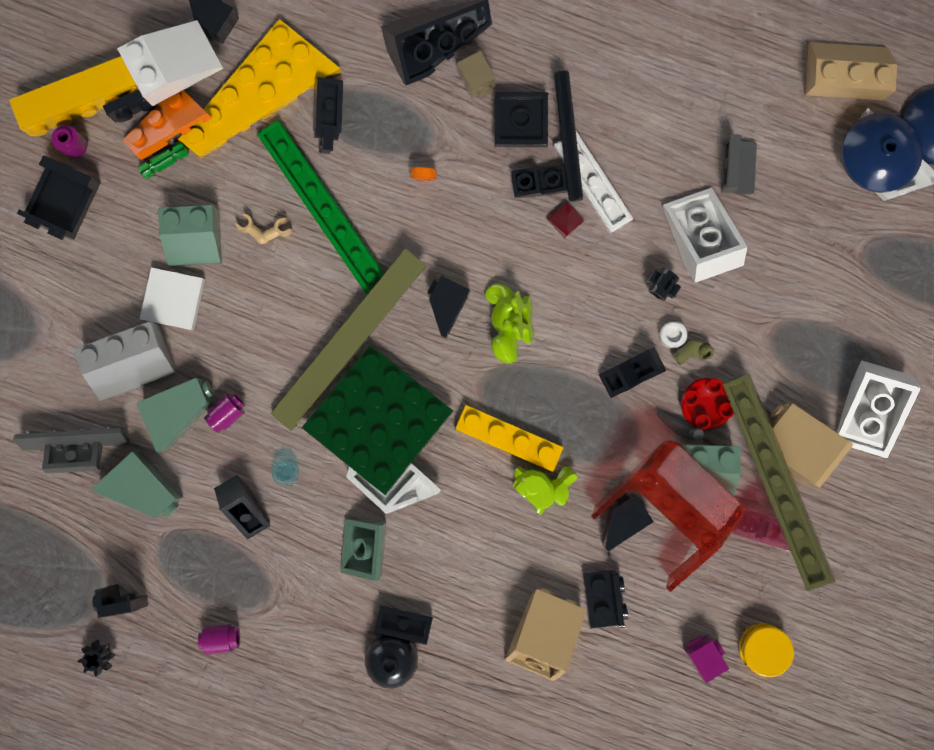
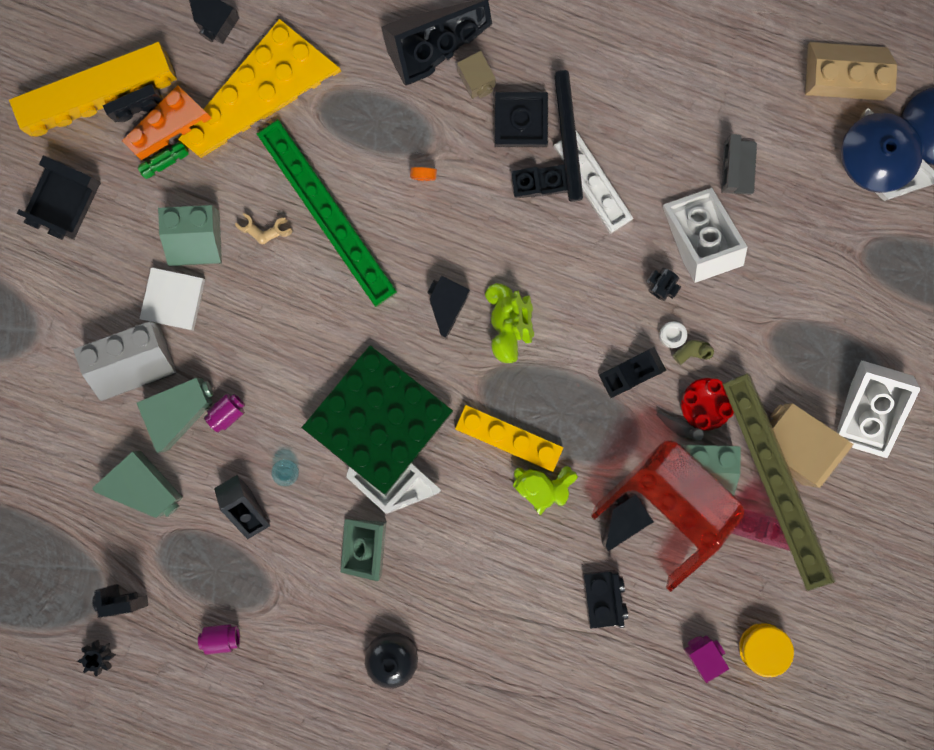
dark grey bracket [13,426,129,473] -> none
magenta brick [51,125,87,158] -> none
white slope [117,20,223,106] -> none
olive tile [271,248,427,431] -> none
black hinge [313,77,343,154] -> none
black plate [374,605,433,646] -> none
tan slope [504,589,587,681] -> none
dark red slope [547,202,584,239] -> none

